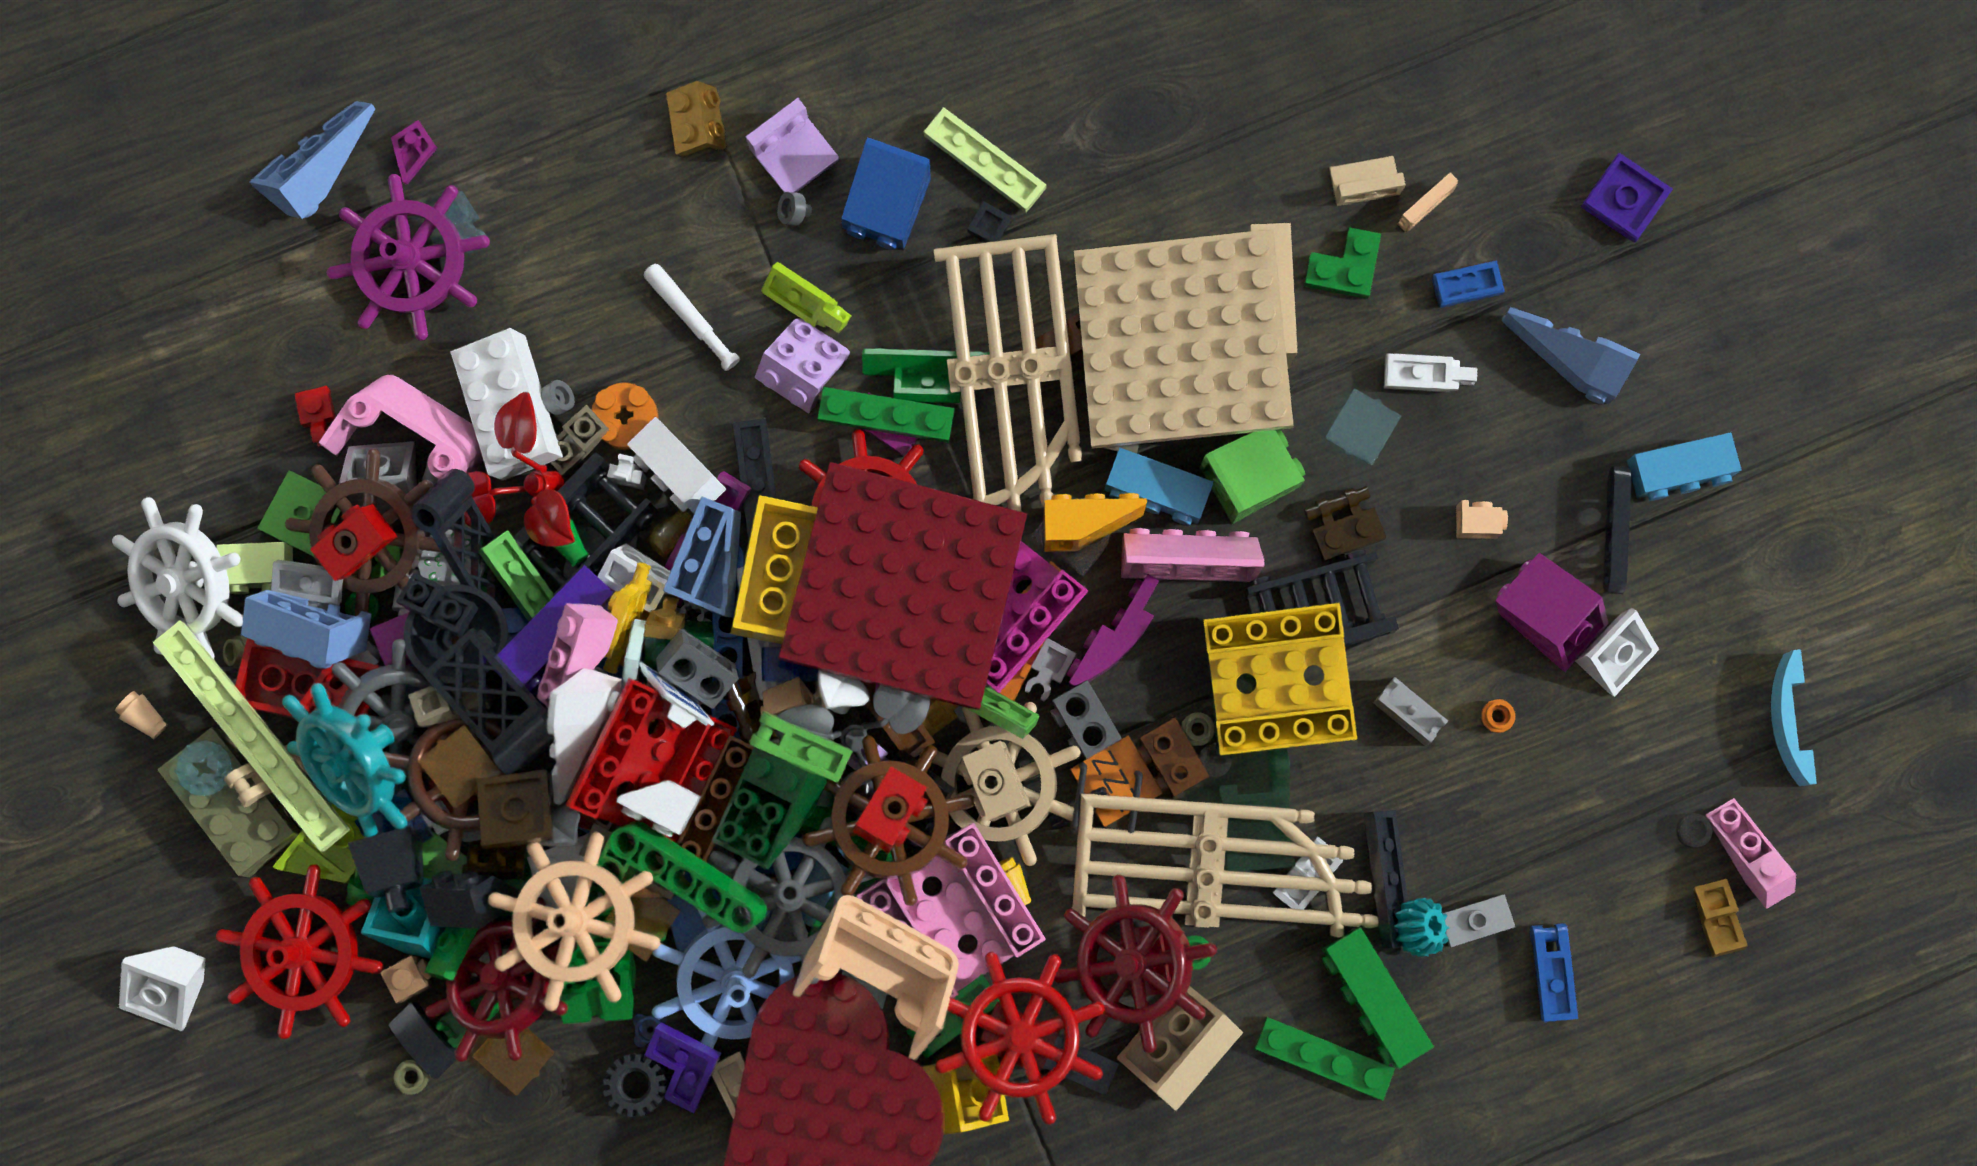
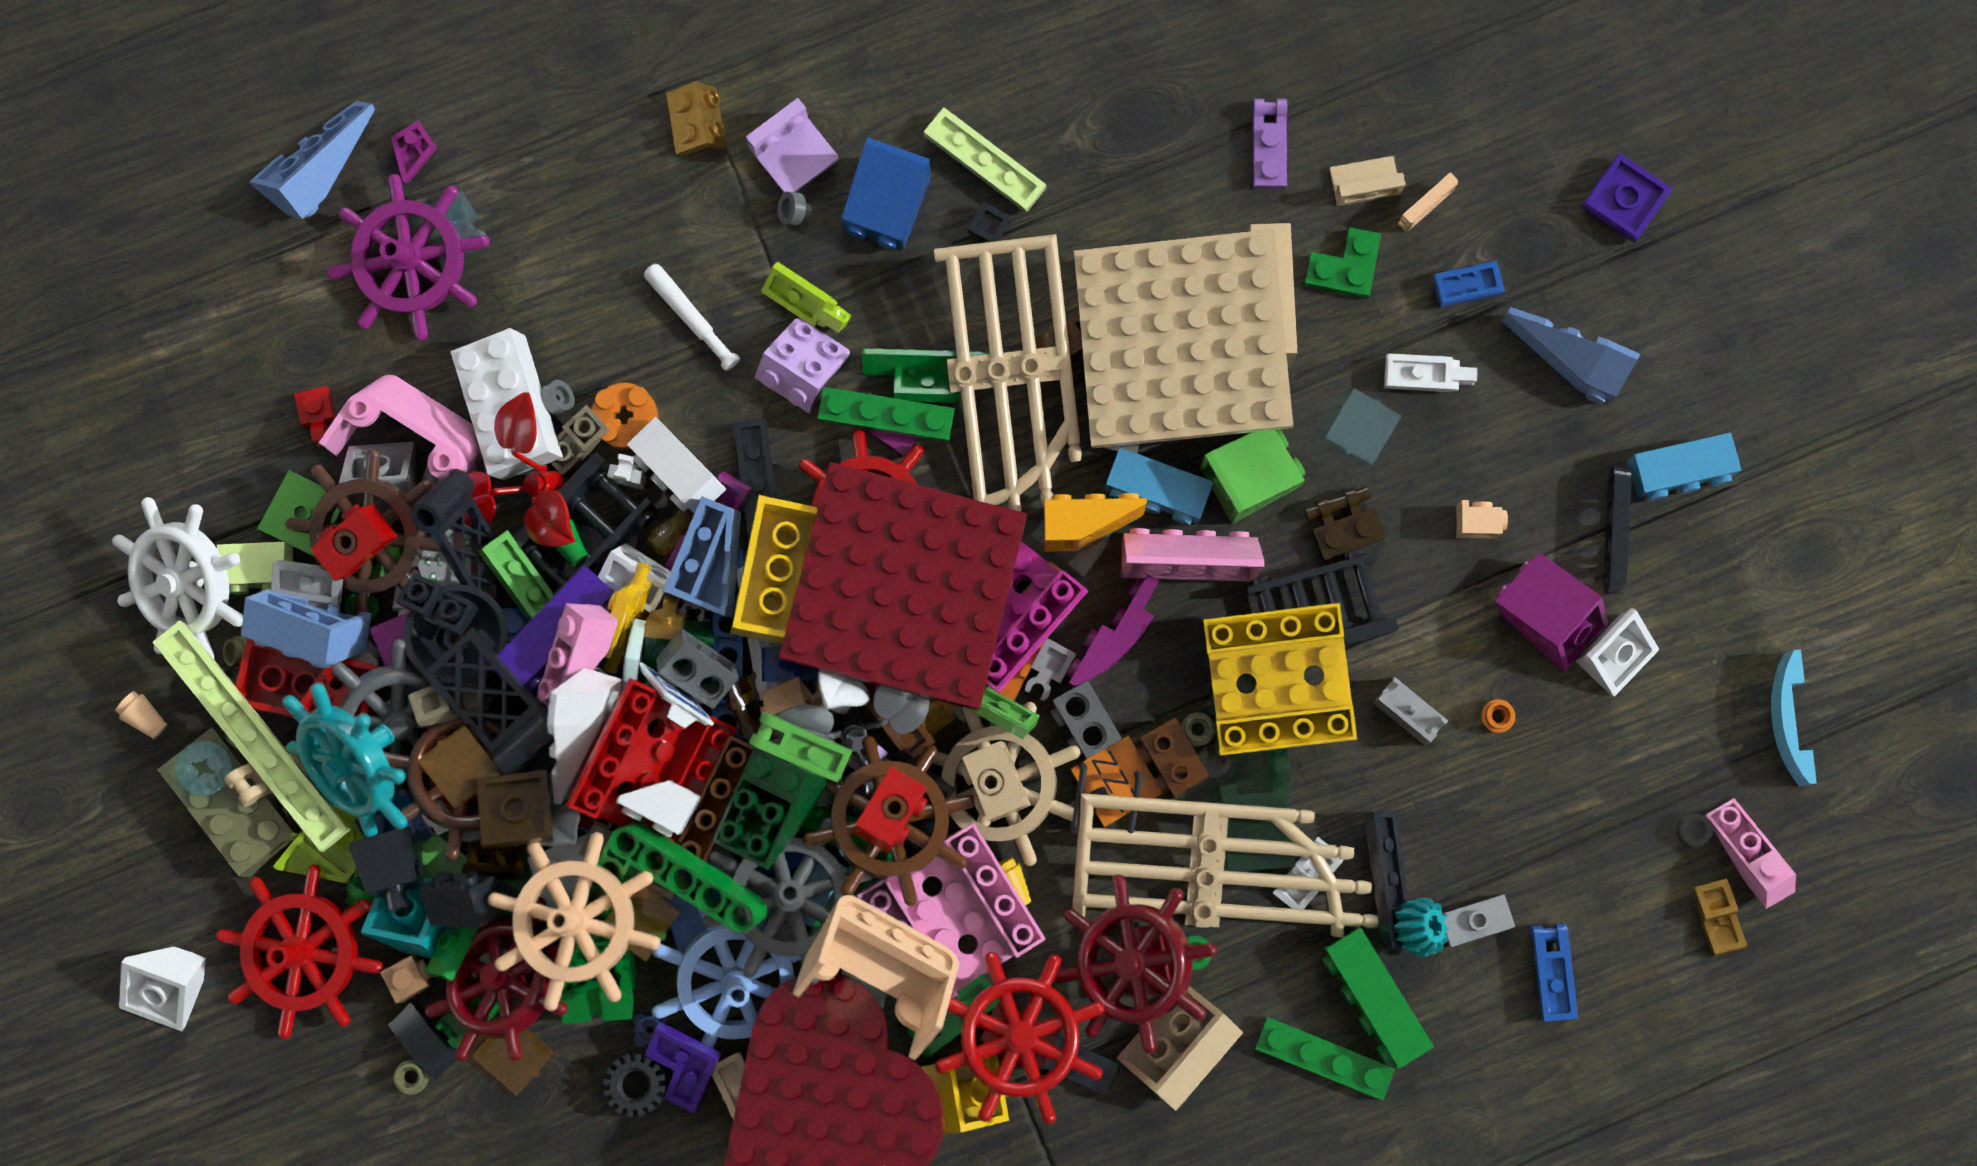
none -> medium lavender plate [1253,98,1287,190]

